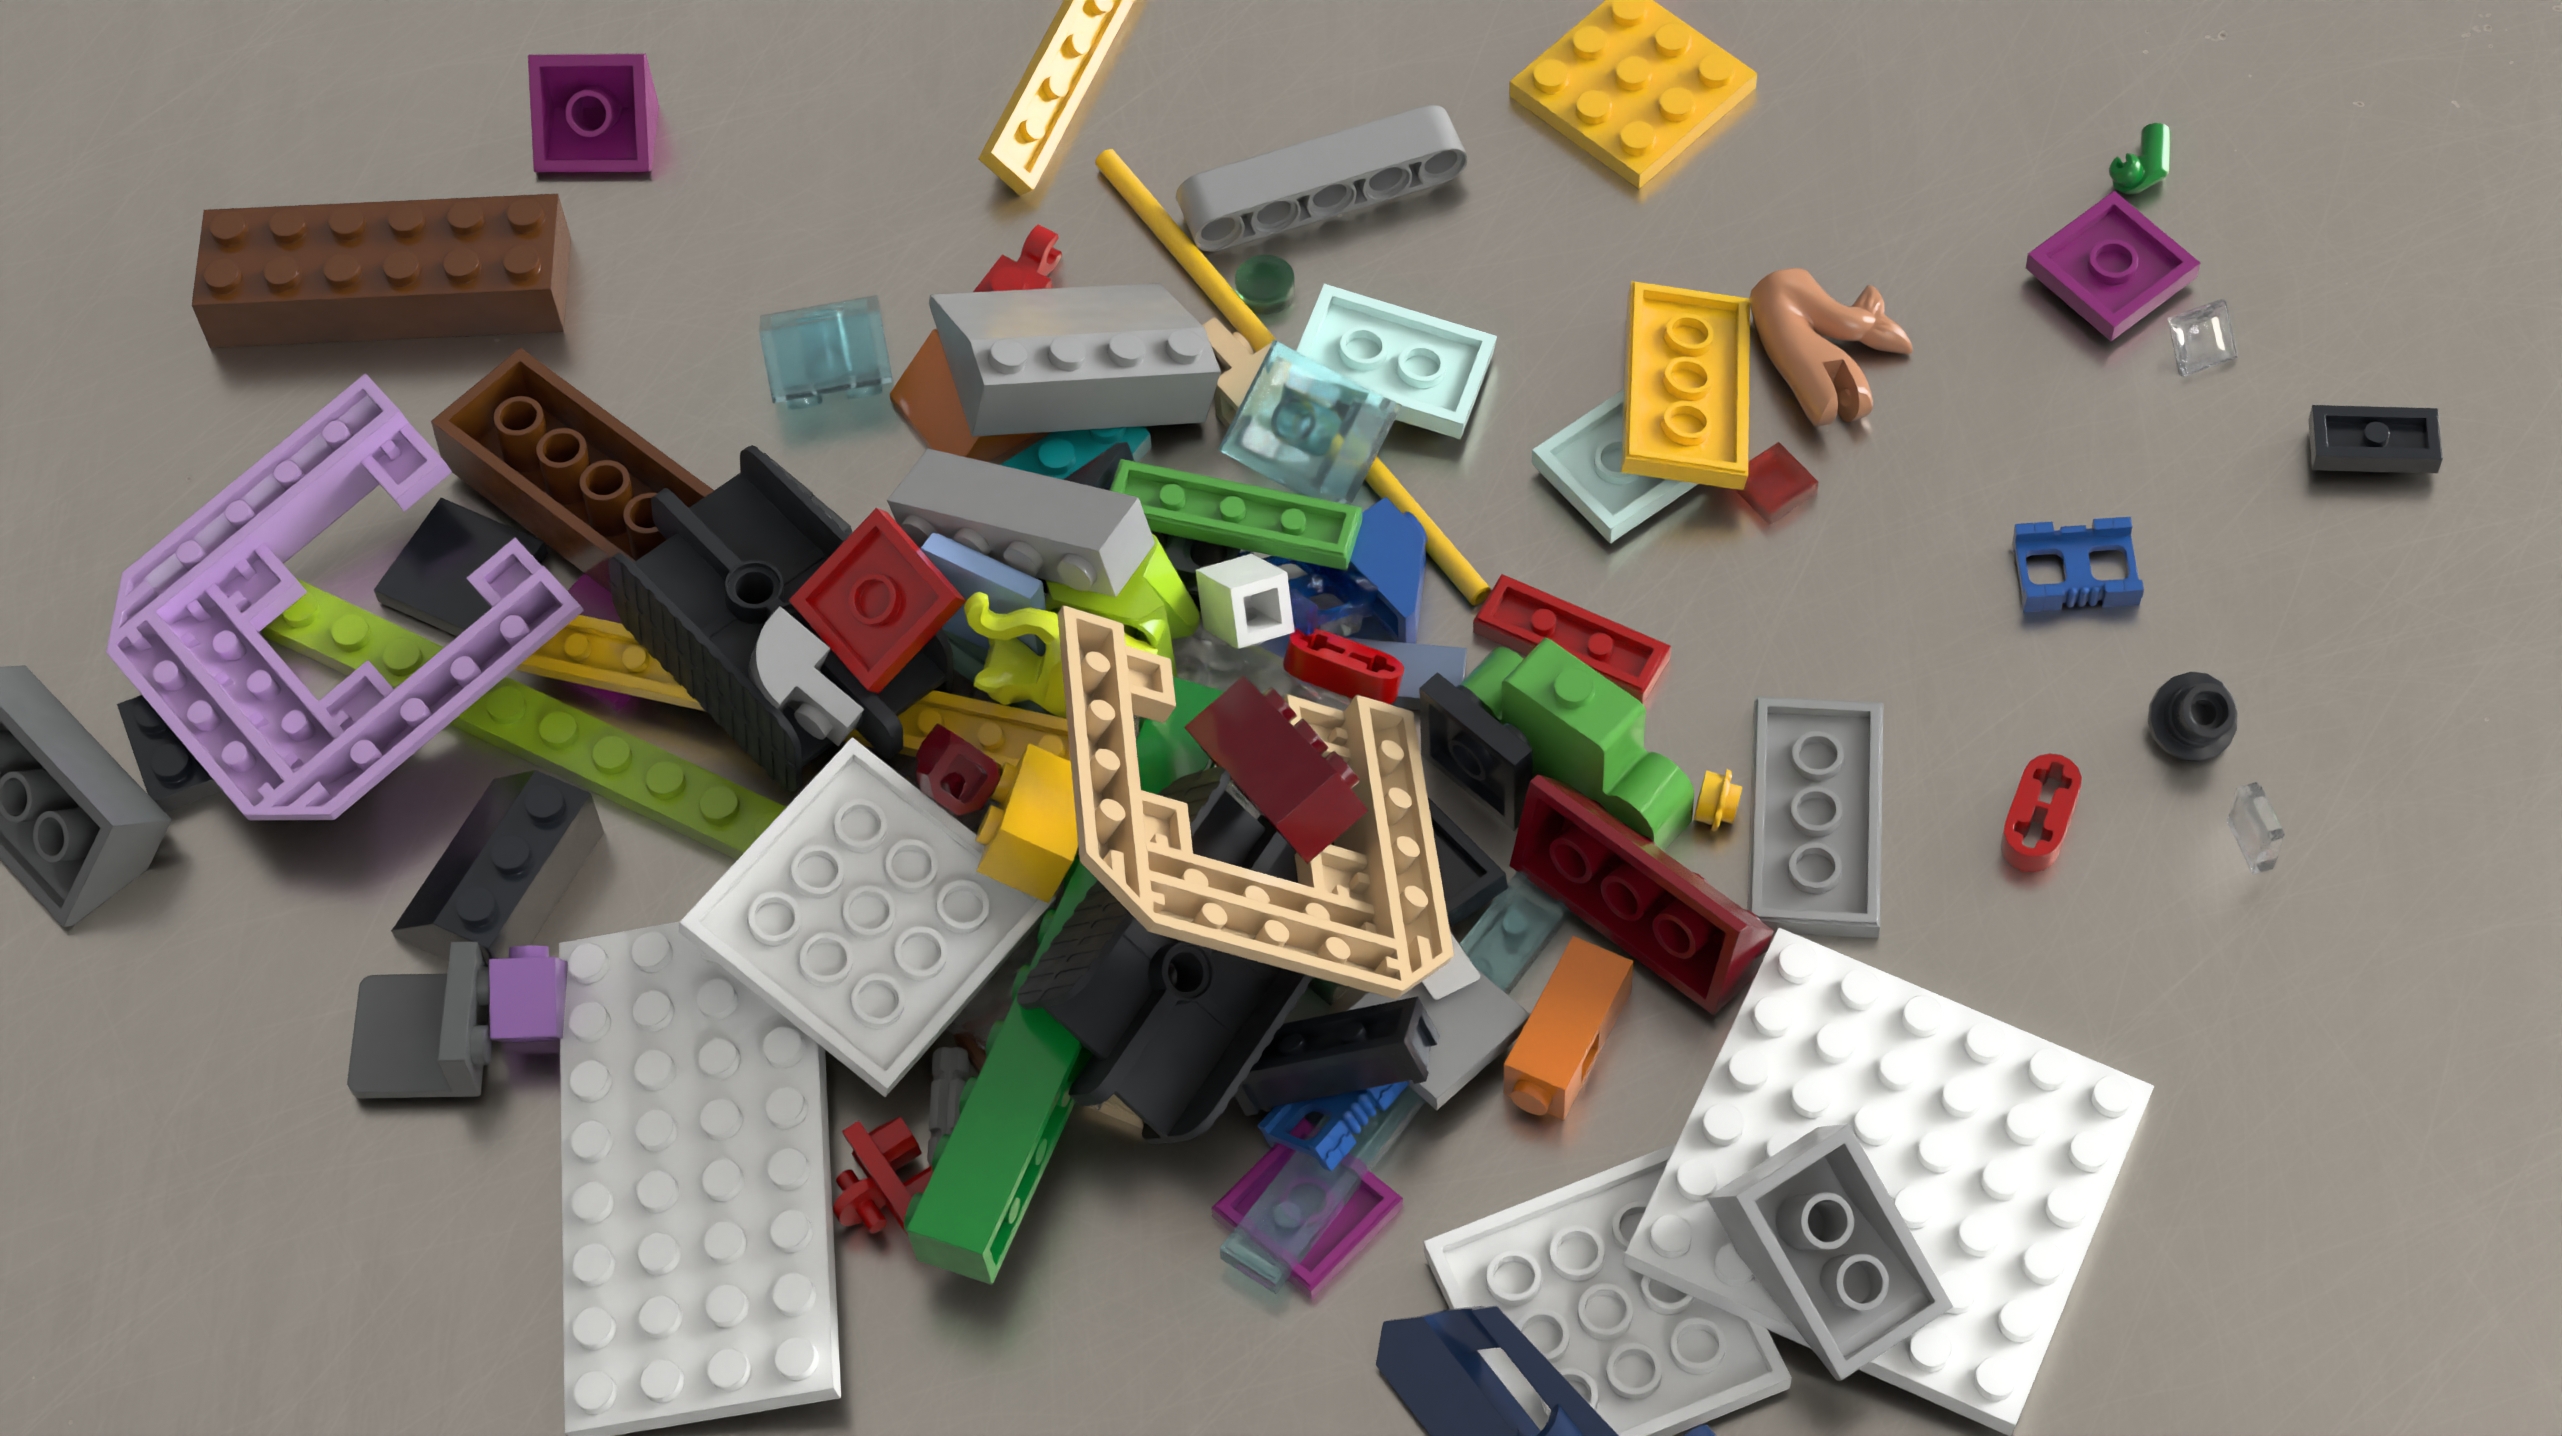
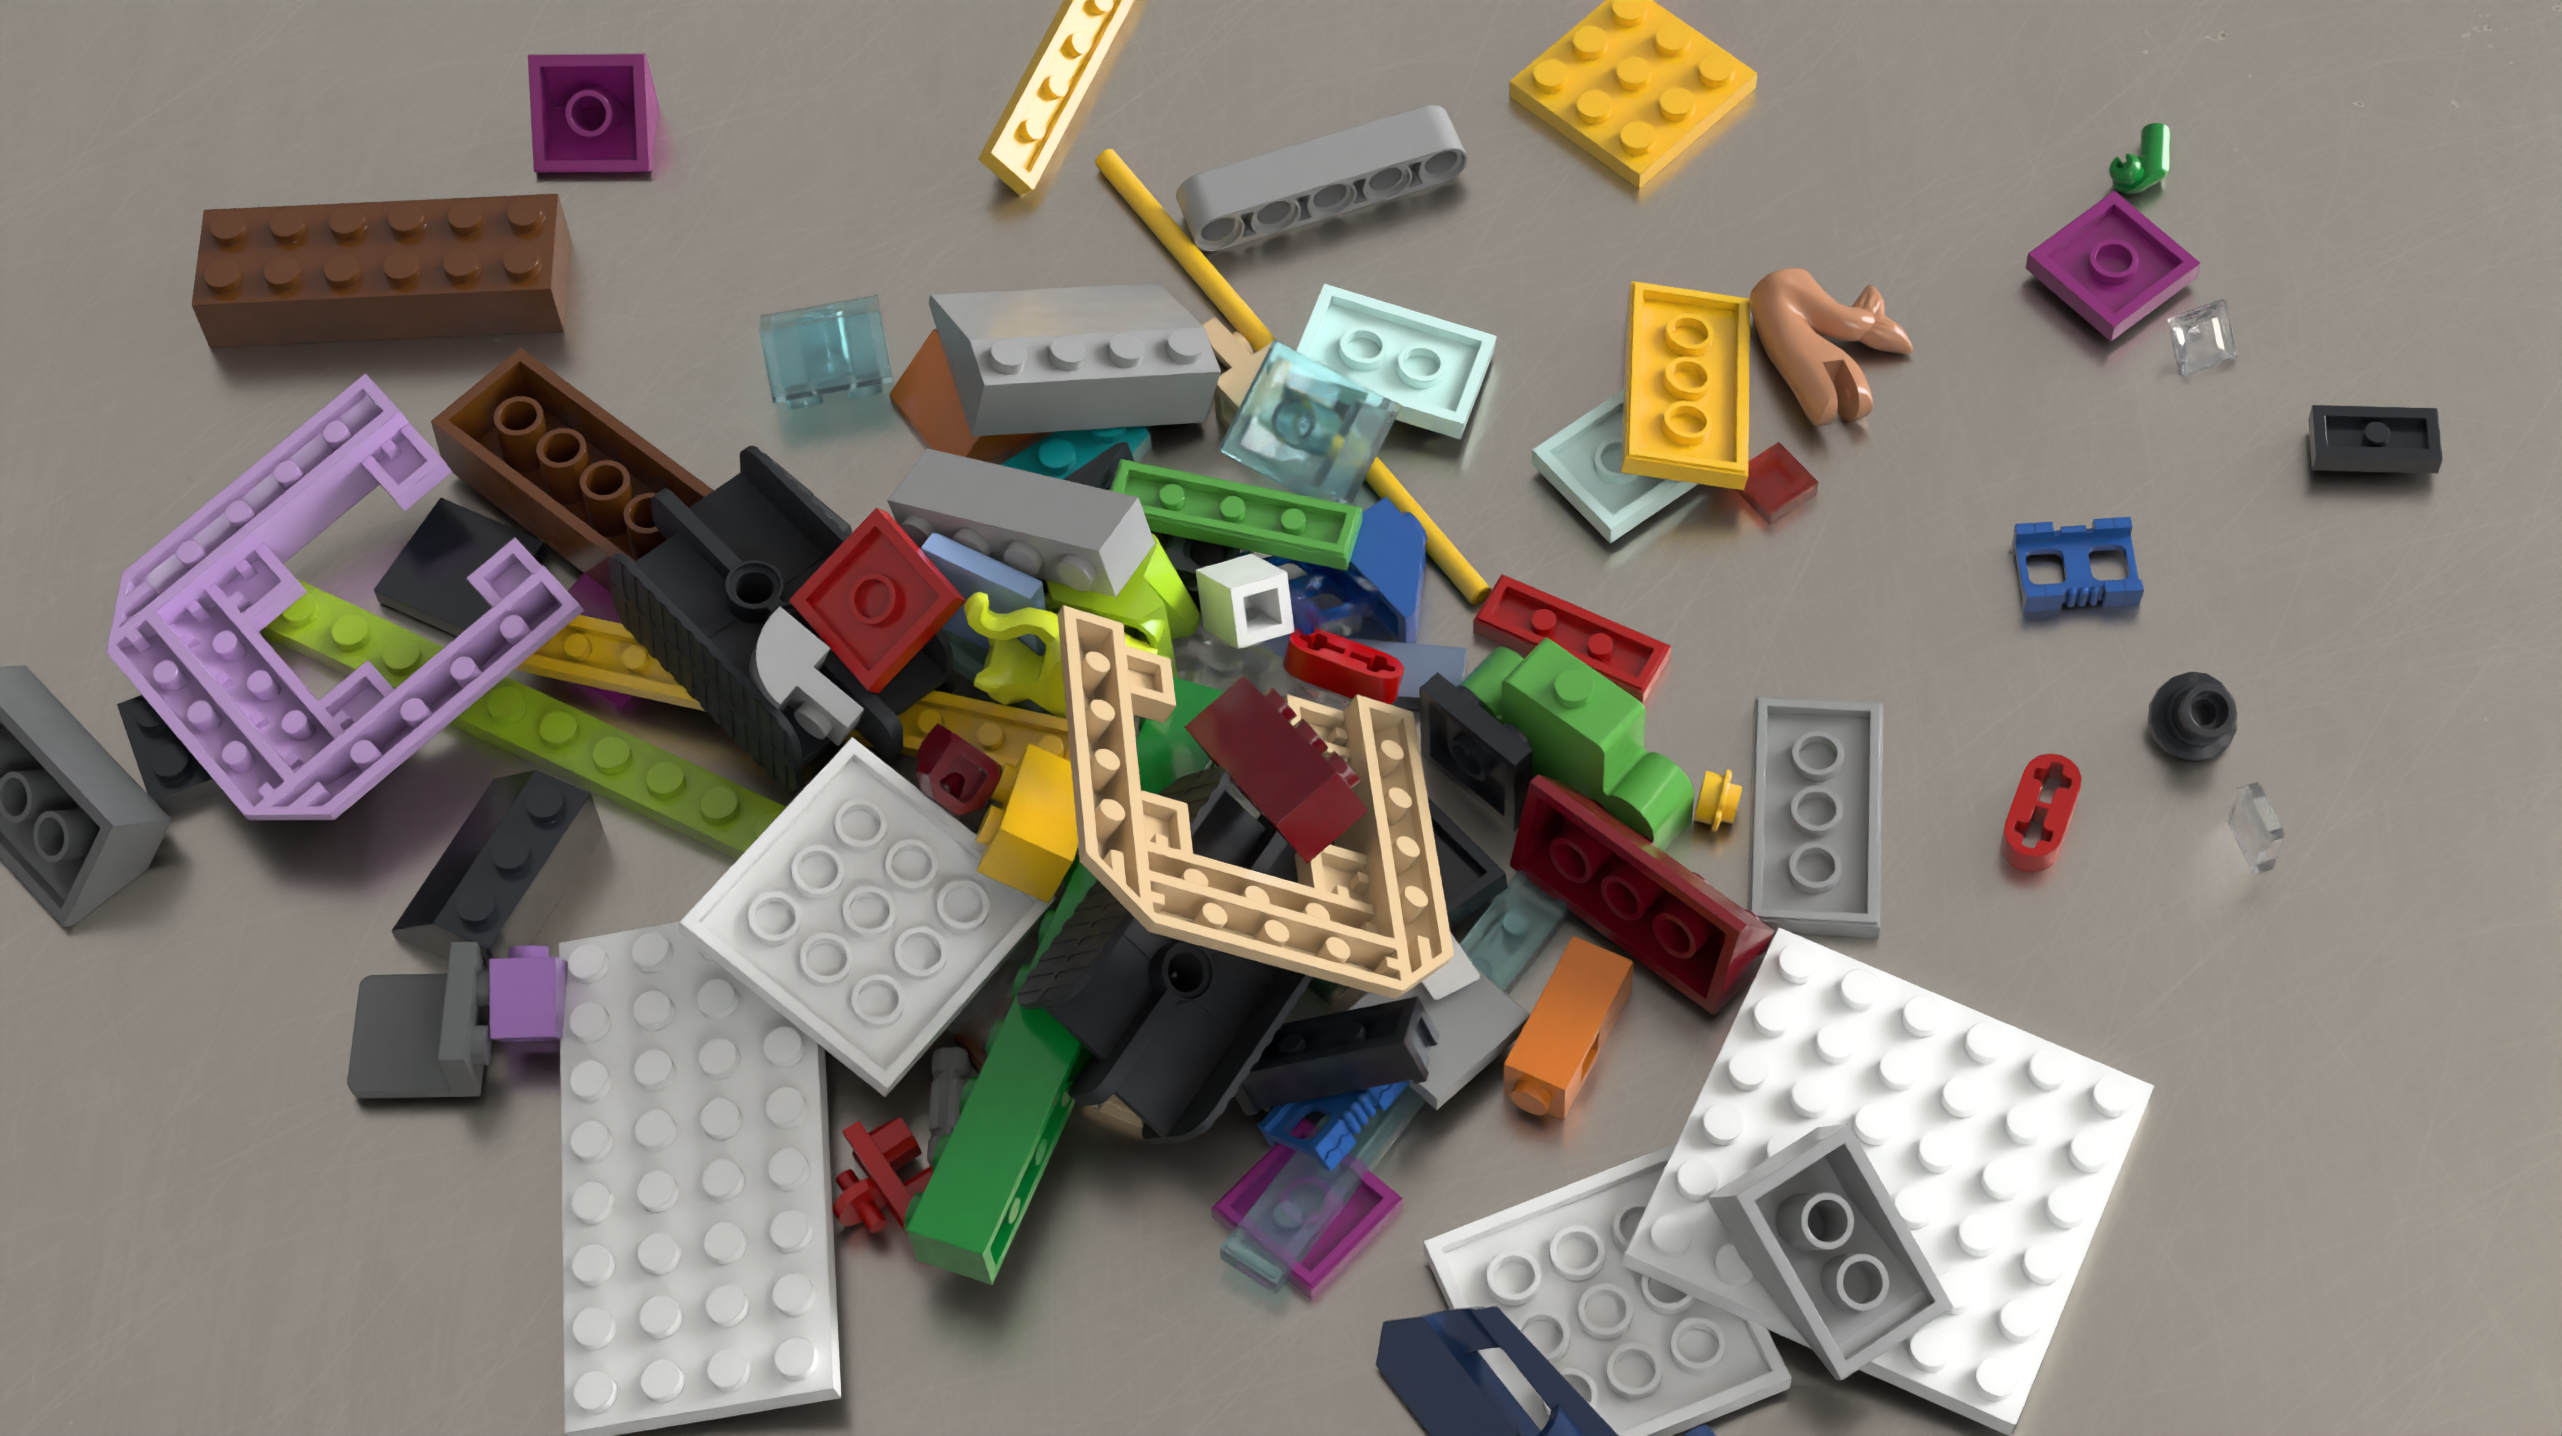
red plate [973,224,1062,292] -> none
clear green tile [1235,255,1295,315] -> none

